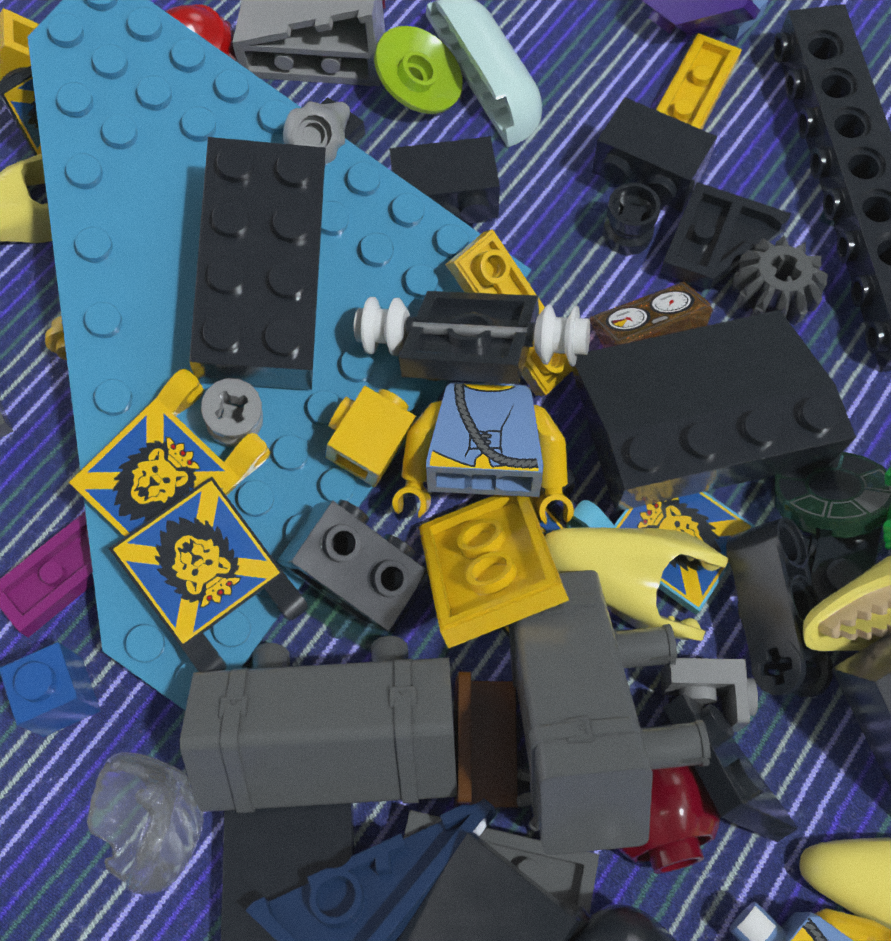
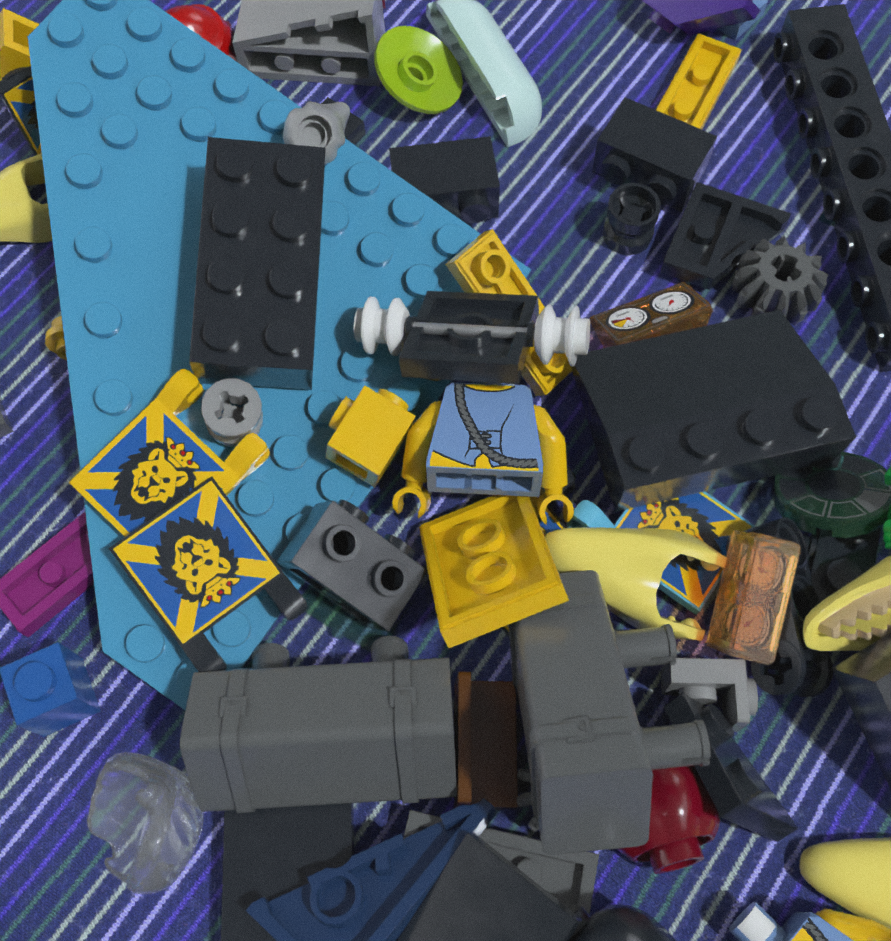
none -> clear orange slope [706,530,801,665]

